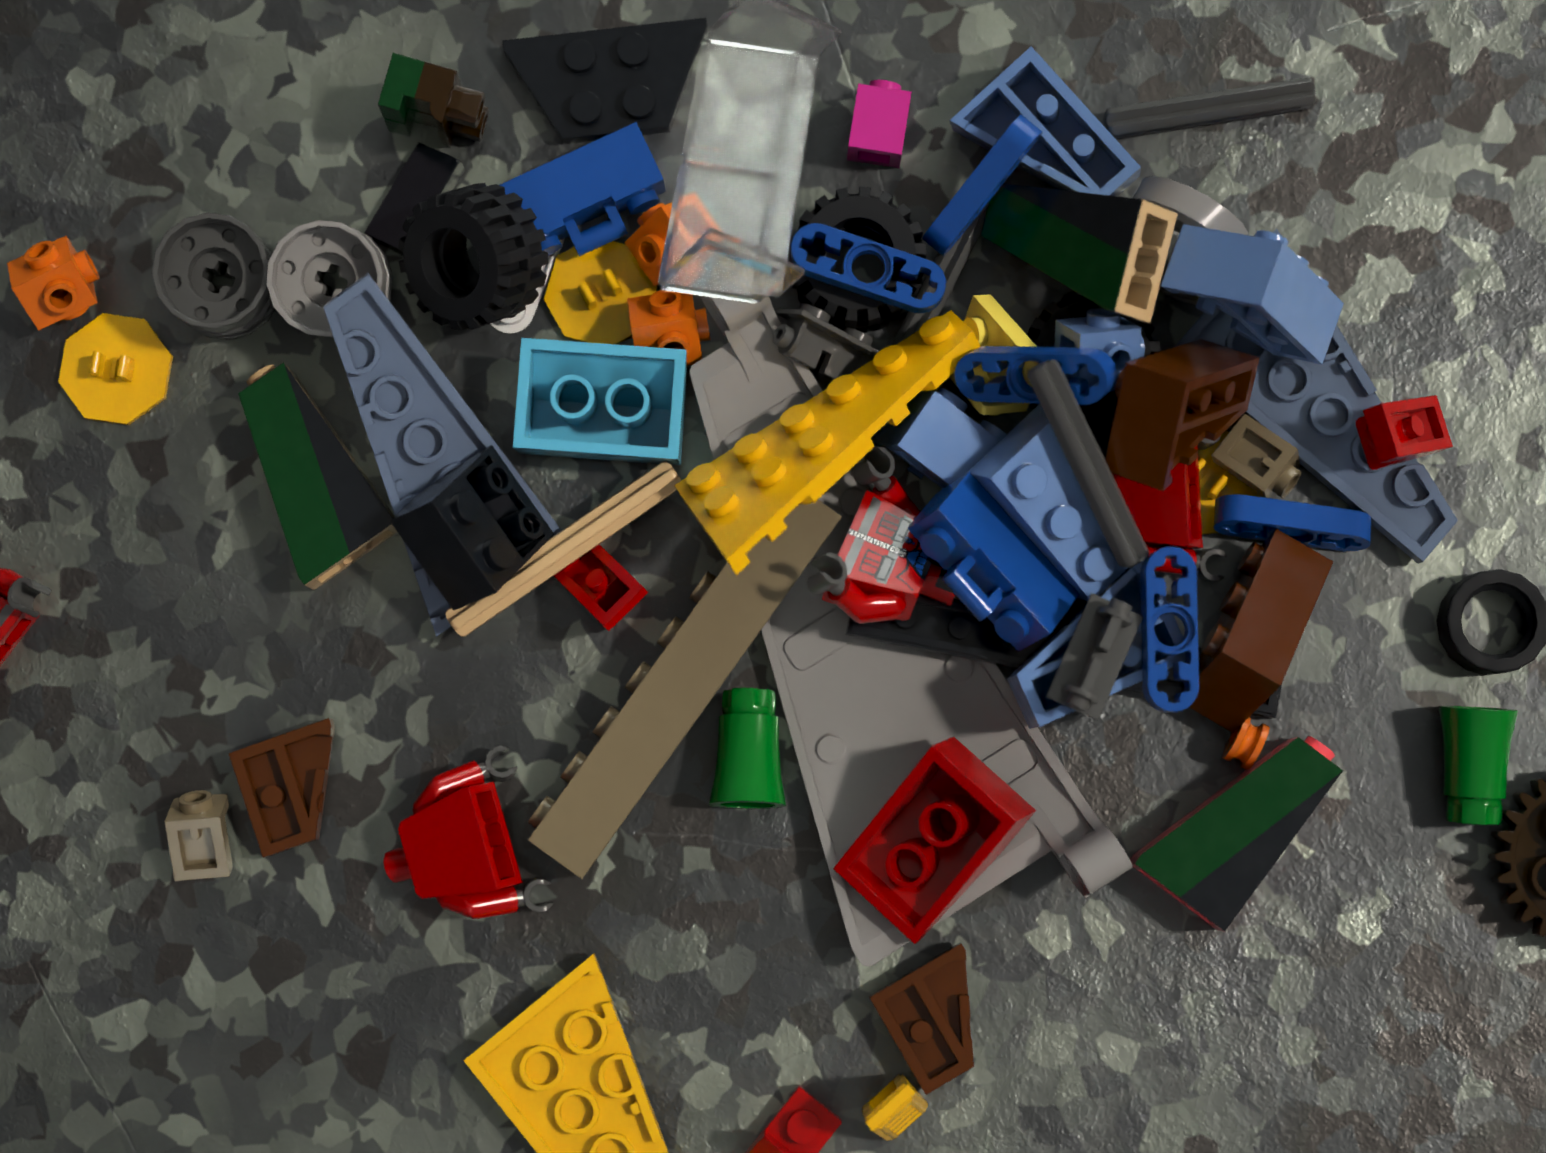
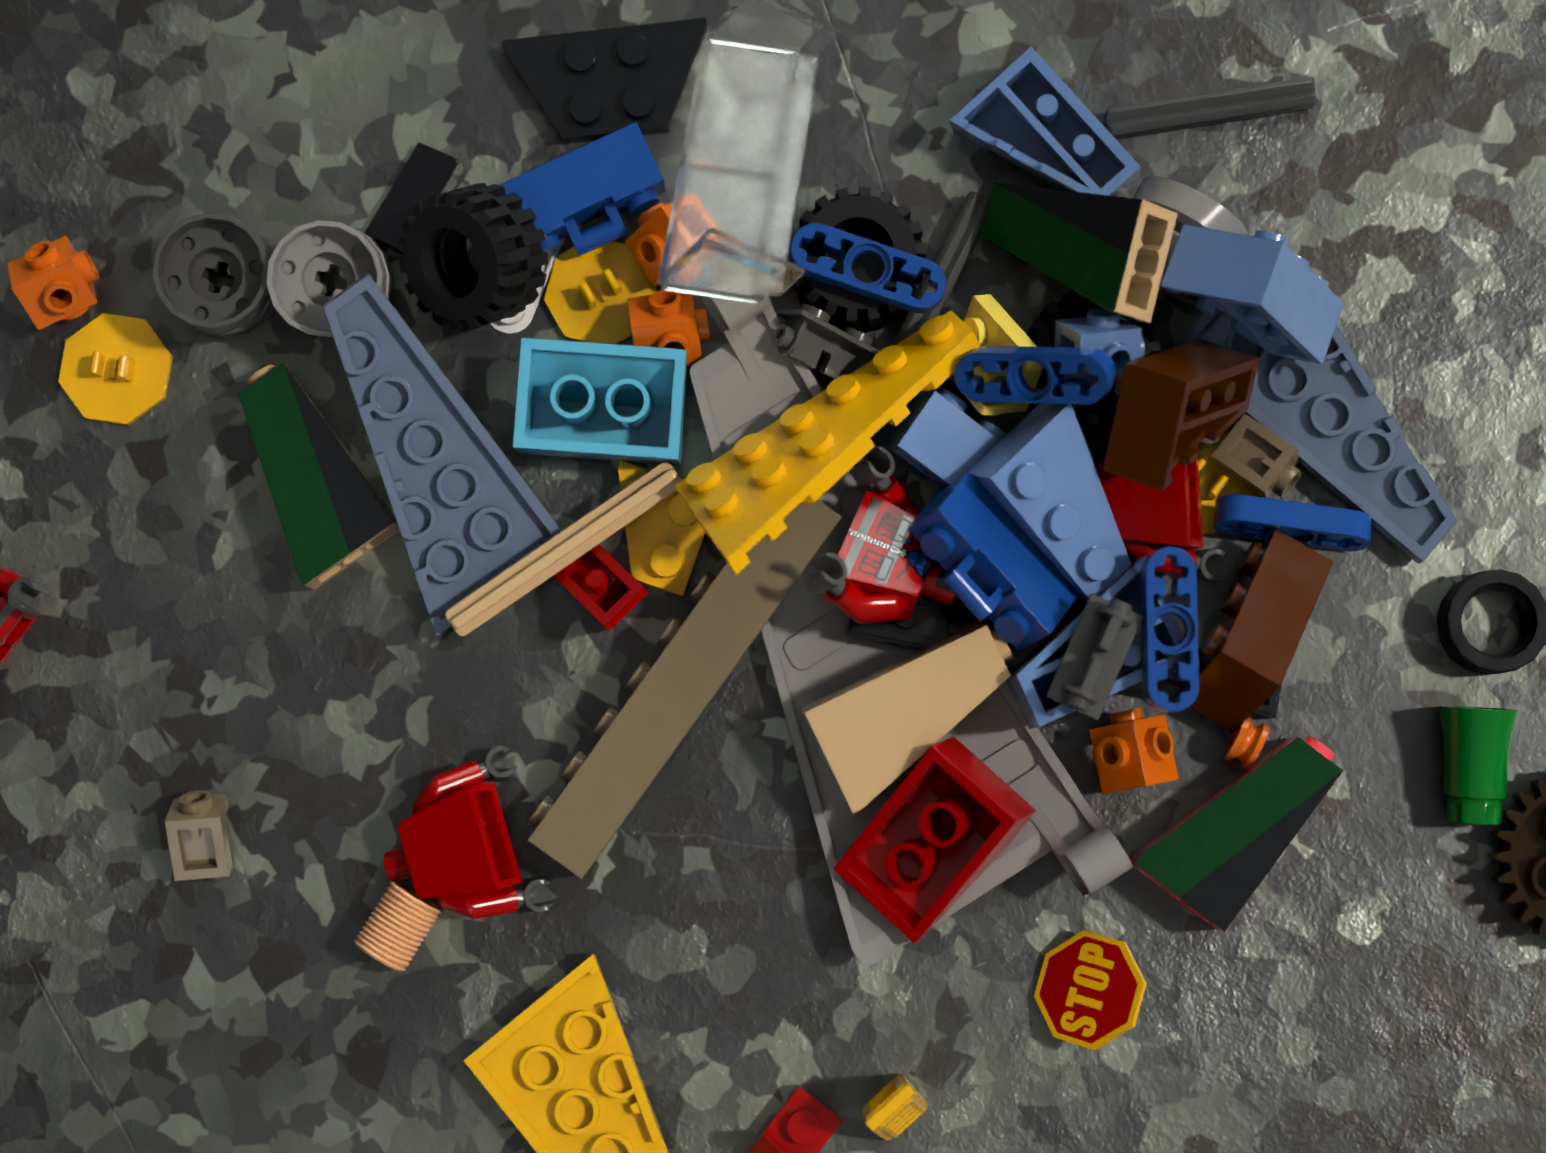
reddish brown wing [228,718,335,858] -> none
dark brown hips [378,53,489,148] -> none
black slope [390,445,554,610] -> none
green plant [709,688,786,809] -> none
dark pink brick [847,80,912,168] -> none
reddish brown wing [869,943,974,1095] -> none
blue beam [922,114,1043,256] -> none
dark grey axle [1028,360,1149,567] -> none
red slope [1356,395,1453,470] -> none
none -> light nougat piece [354,881,441,972]
none -> yellow wing [618,460,707,598]
none -> tan slope [802,621,1013,813]
none -> piece [1034,930,1147,1051]
none -> orange brick [1089,708,1179,794]

